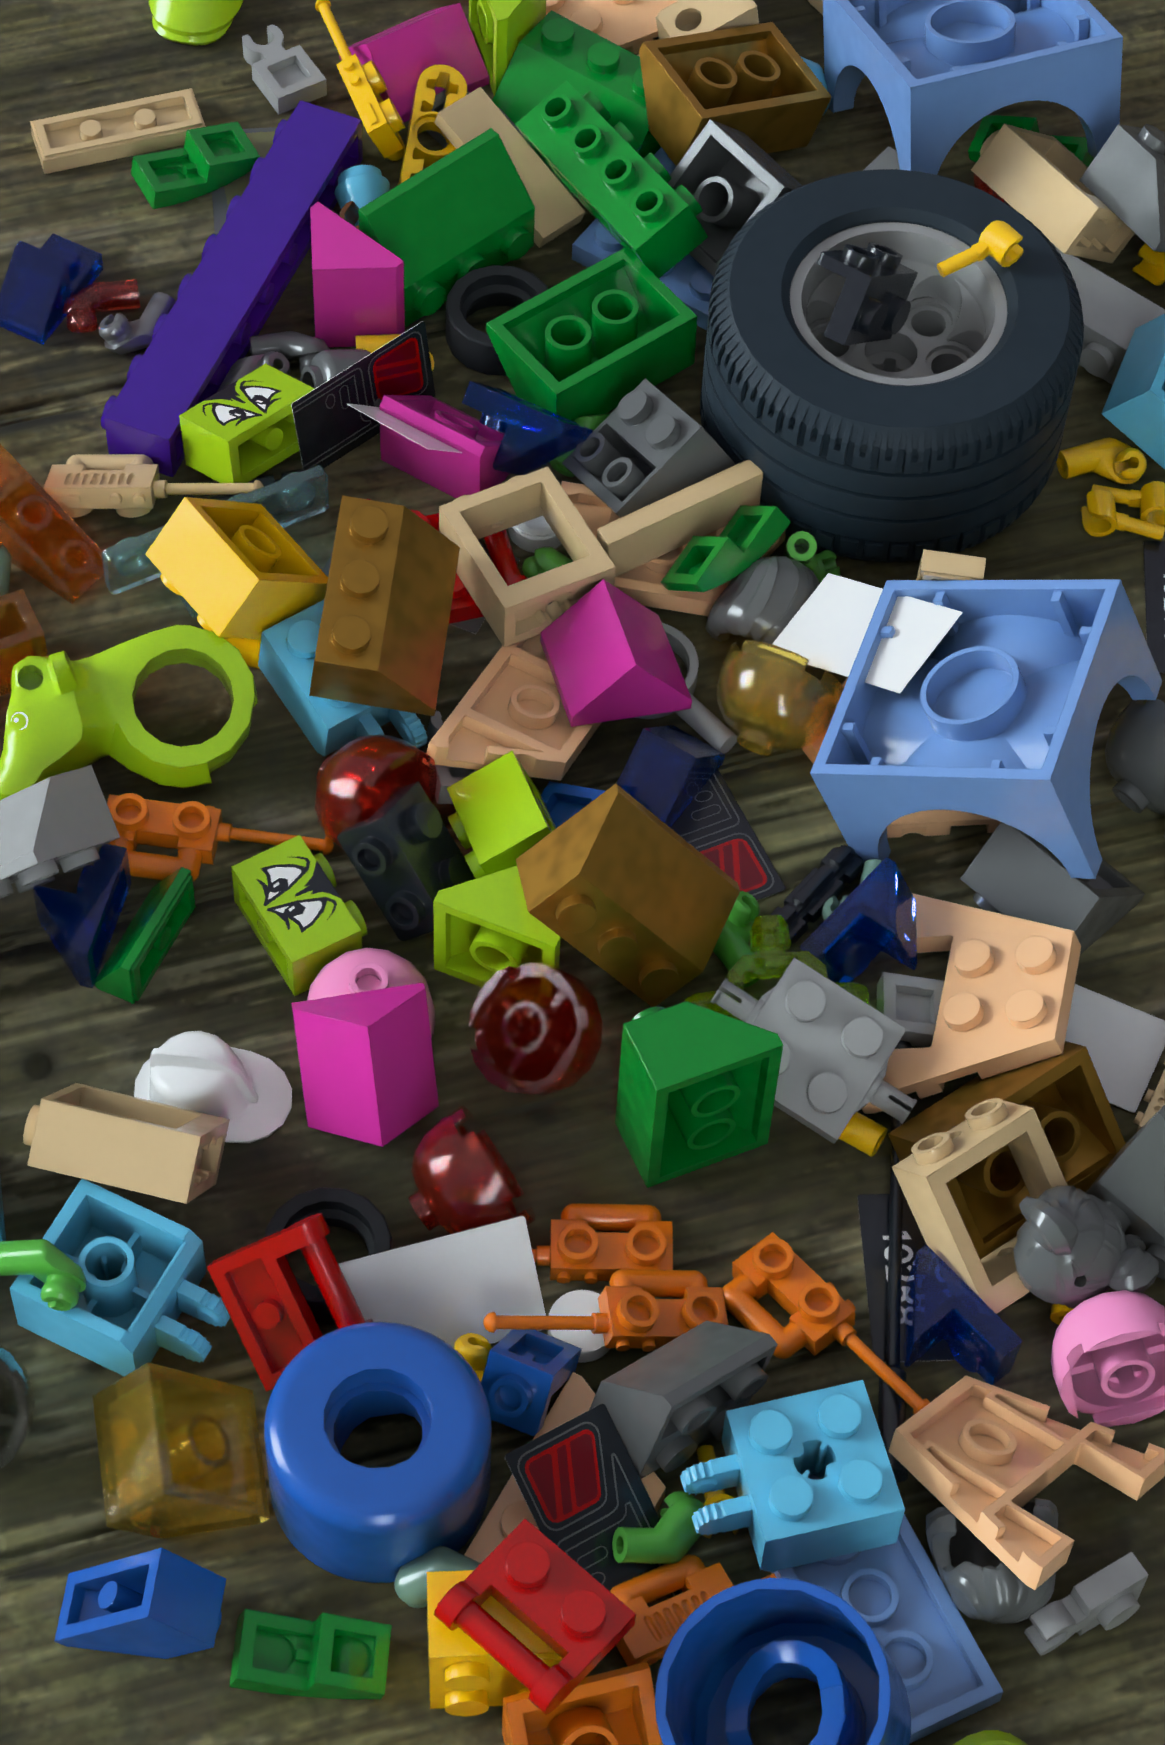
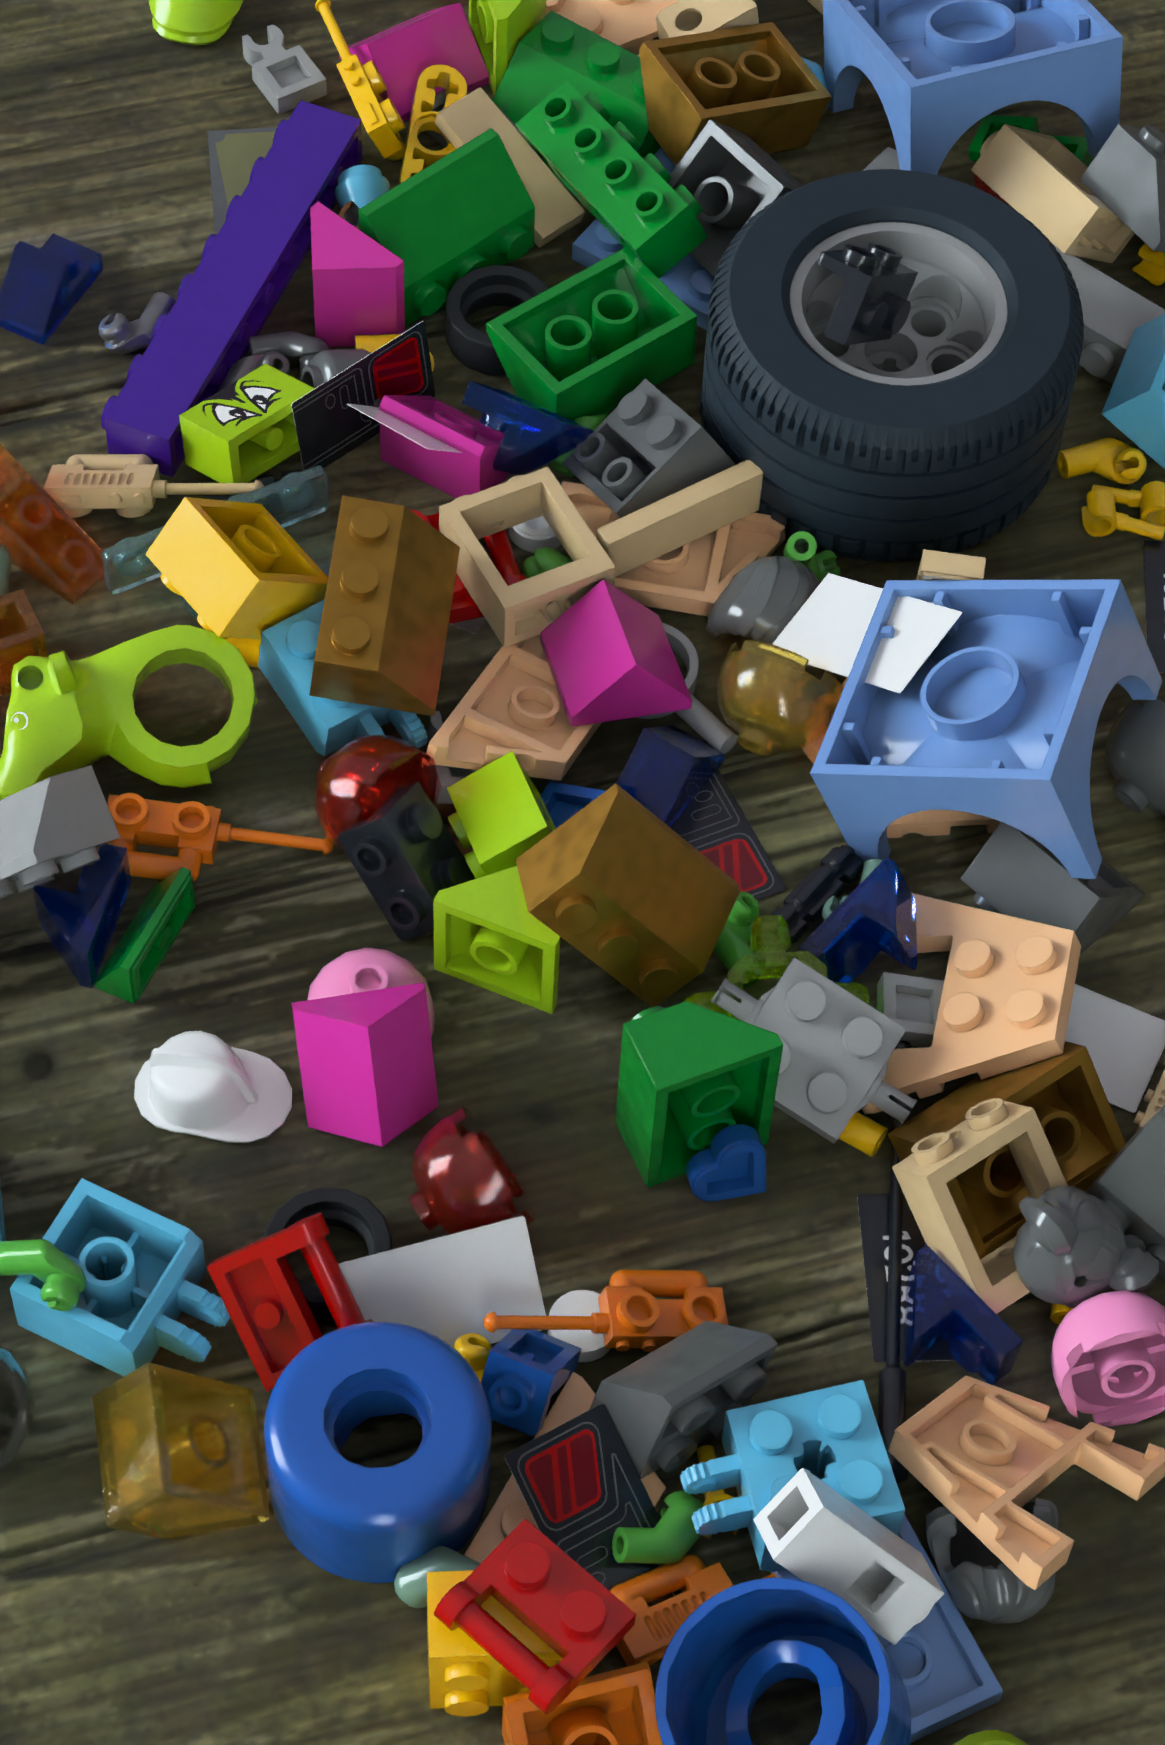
tan window [23,1083,230,1204] -> none
tan tile [30,88,206,174] -> none
blue slope [54,1548,226,1659] -> none
clear red arm [63,279,140,333] -> none
green slope [131,121,260,210] -> none
green slope [229,1609,392,1700] -> none
lime brick [231,835,367,996] -> none
clear red cylinder [469,962,603,1096] -> none
orange piece [532,1203,673,1284] -> none
green slope [661,505,791,592] -> none
orange piece [722,1232,930,1414] -> none
yellow hand [937,220,1023,277] -> none
light grey plate [1024,1552,1149,1656] -> none
none -> blue tile [685,1124,766,1201]
none -> white brick [753,1467,945,1645]

